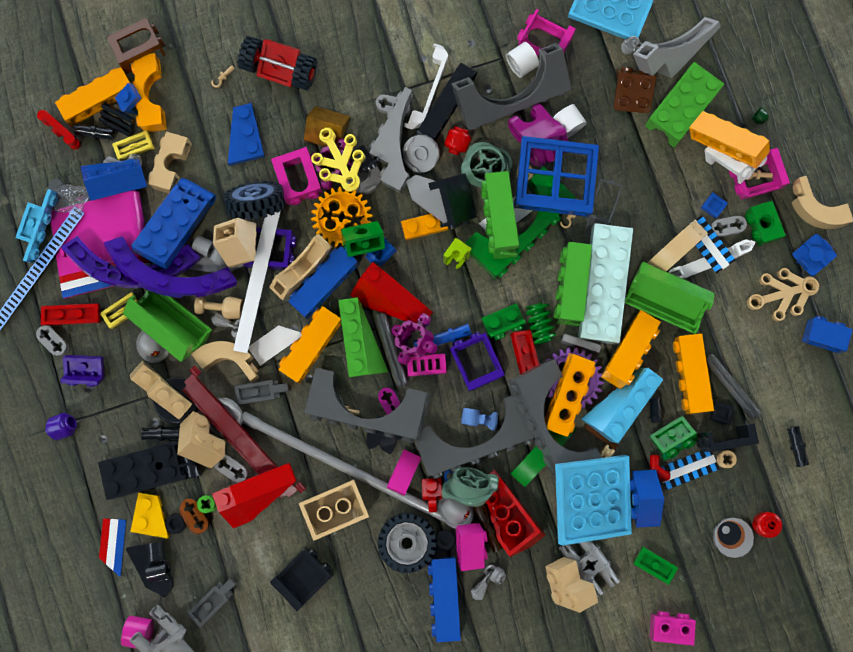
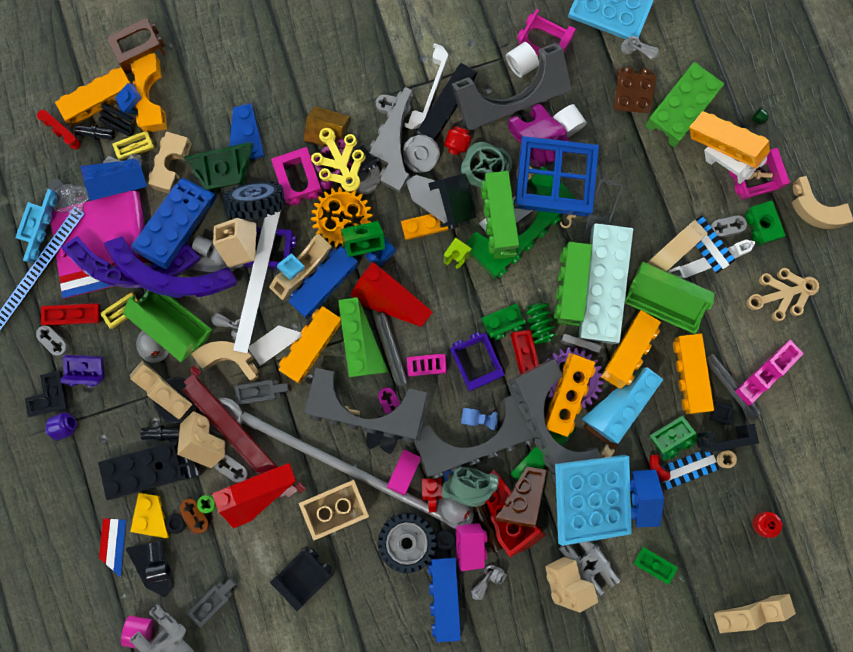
tan piece [194,296,244,319] -> none
tan hand [211,65,235,88] -> none
plate [237,36,318,91] -> none
magenta piece [391,313,438,365] -> none
blue pin [413,323,472,348] -> none
light grey arch [633,17,721,78] -> none
black pin [648,398,664,423] -> none
dark pink brick [649,611,696,646] -> none
blue tile [701,192,728,219] -> none
tile [712,517,754,558] -> none
black pin [787,426,809,467] -> none
blue piece [792,233,837,276] -> none
blue brick [802,316,853,354] -> none
none -> black plate [25,371,69,417]
none -> dark green wing [184,142,253,191]
none -> medium azure tile [277,253,305,280]
none -> reddish brown wing [496,467,547,528]
none -> tan arch [714,594,796,633]
none -> dark pink slope [735,340,804,406]

